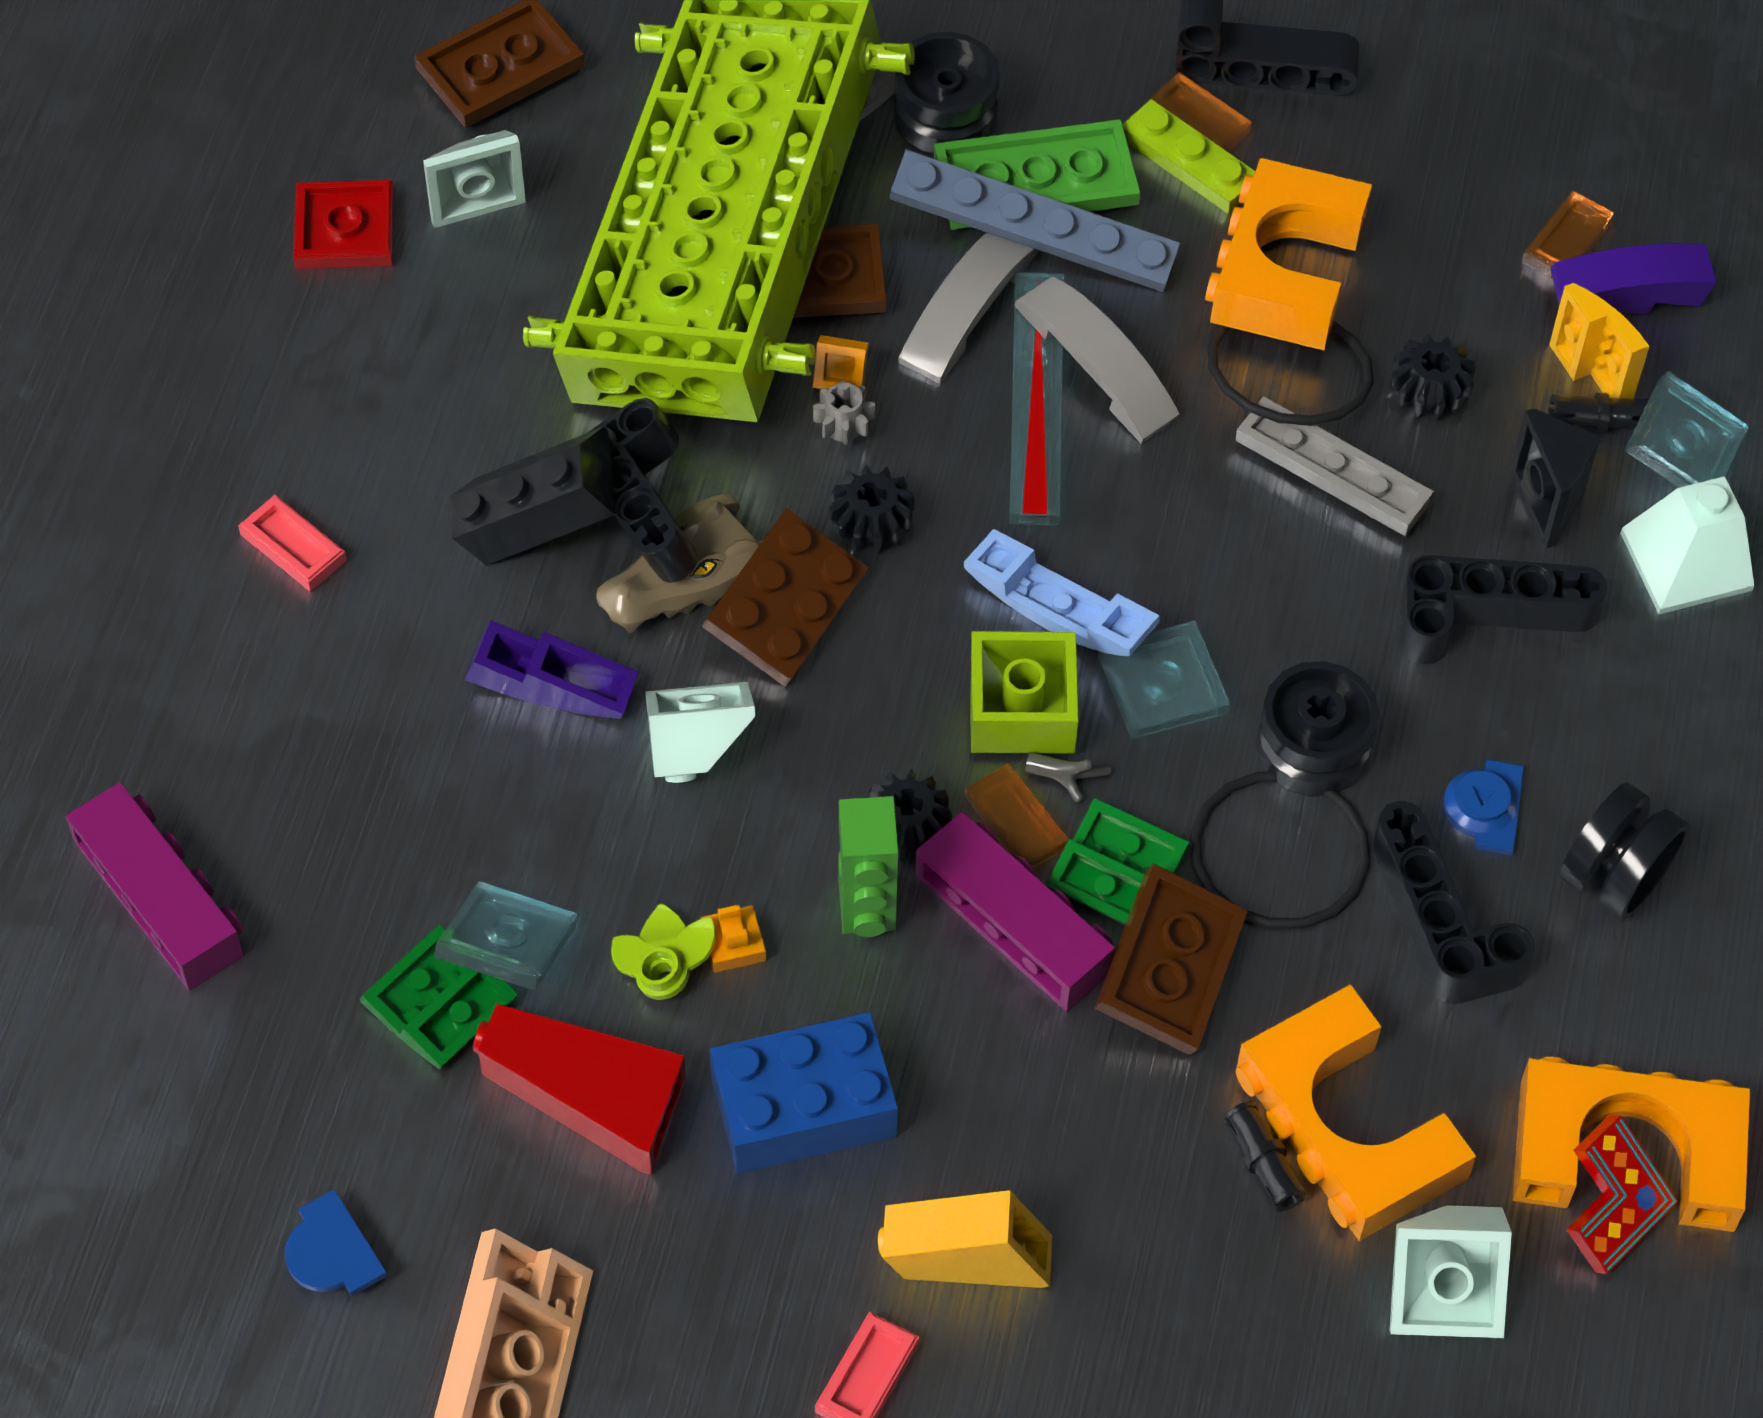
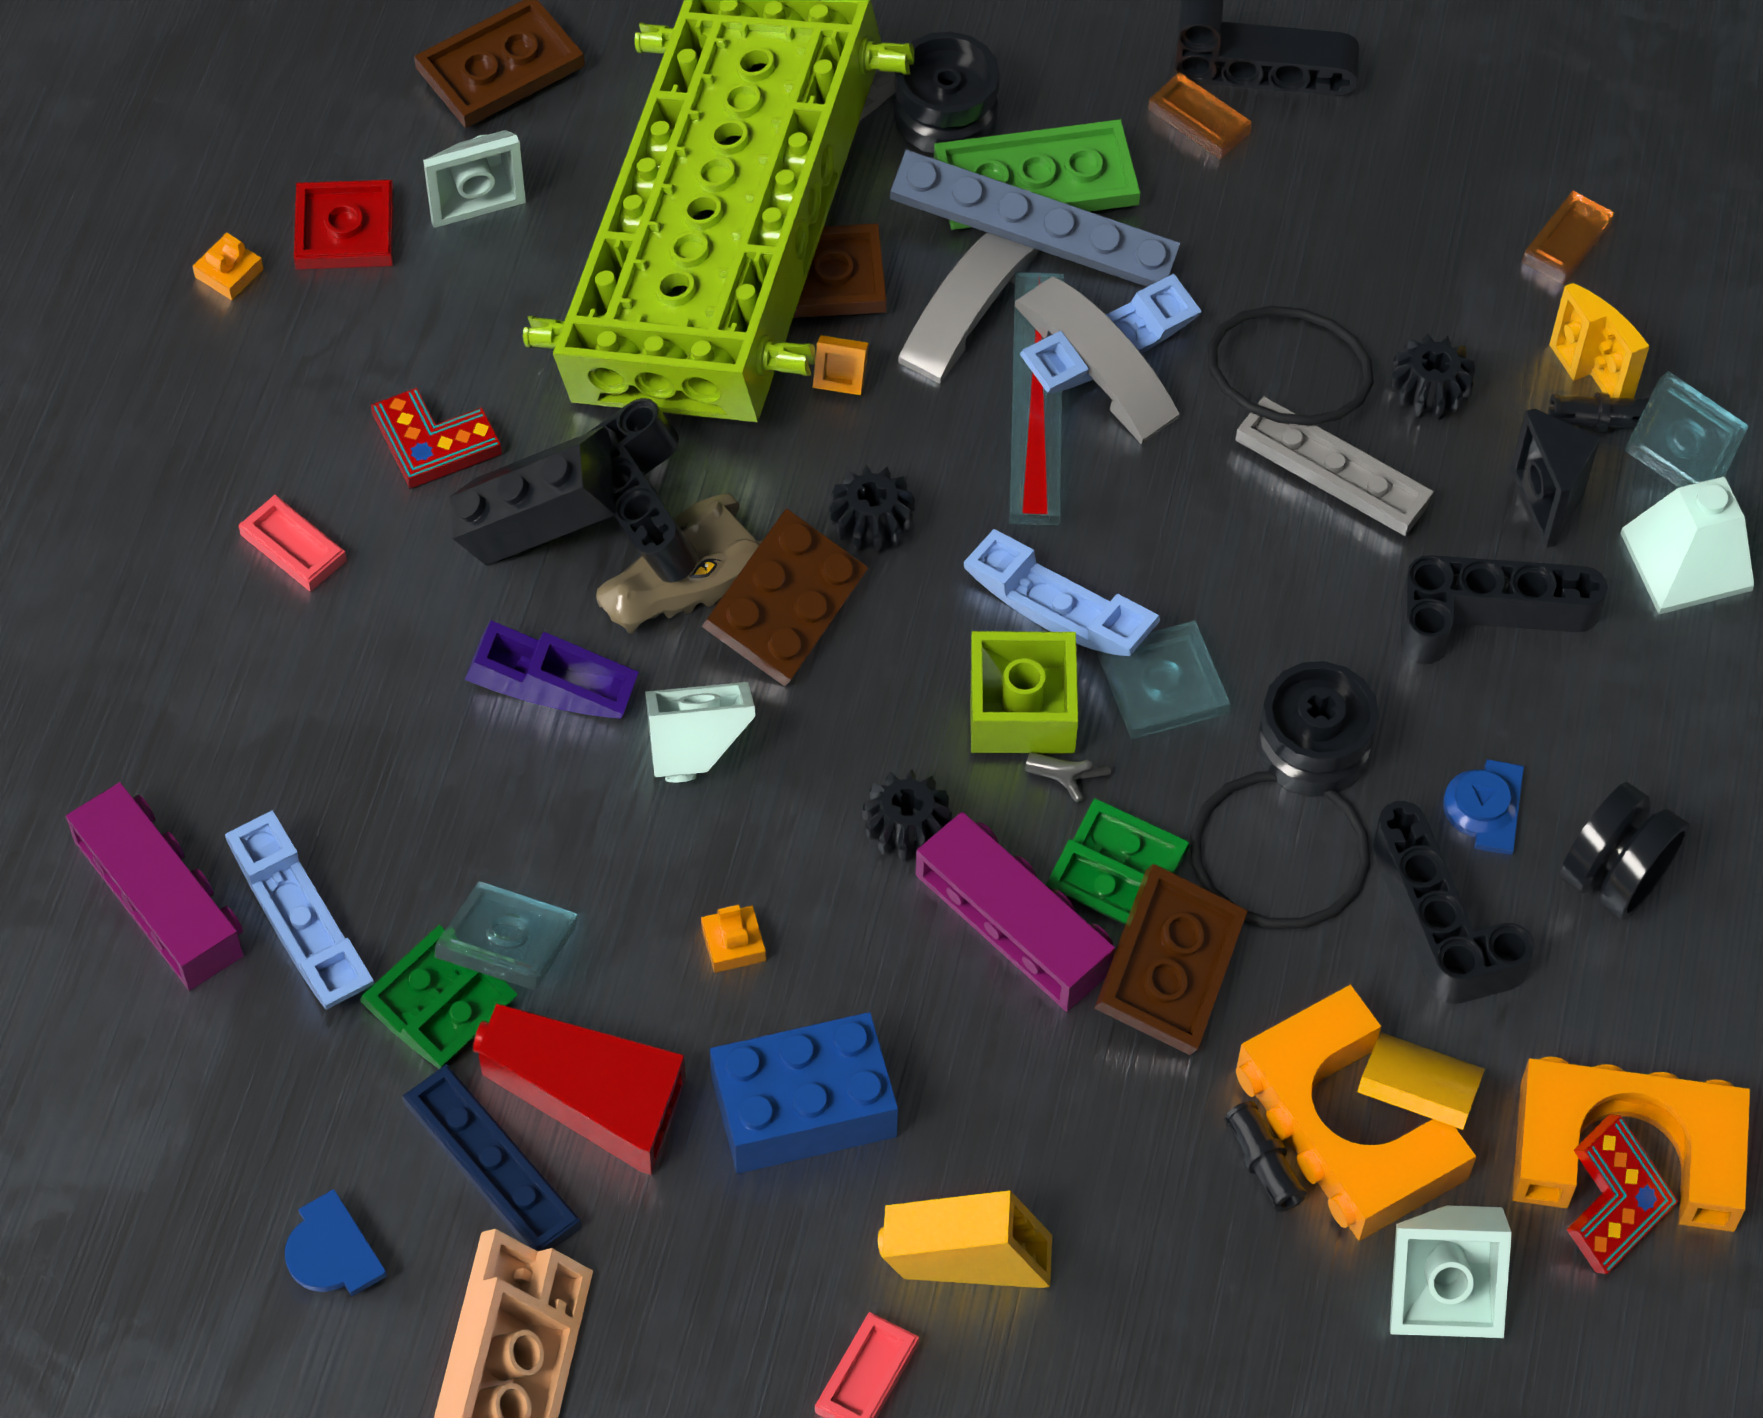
lime plate [611,904,716,1000] -> none
light grey gear [813,380,875,444] -> none
bright green arch [838,796,898,937] -> none
clear orange tile [965,763,1069,868] -> none
lime plate [1122,99,1255,214] -> none
light orange arch [1205,158,1372,350] -> none
dark purple slope [1550,243,1716,315] -> none
none -> light orange tile [193,232,264,300]
none -> light blue slope [225,810,374,1010]
none -> red tile [371,388,502,489]
none -> dark blue tile [402,1064,582,1251]
none -> light blue slope [1020,274,1202,393]
none -> yellow slope [1357,1032,1485,1130]

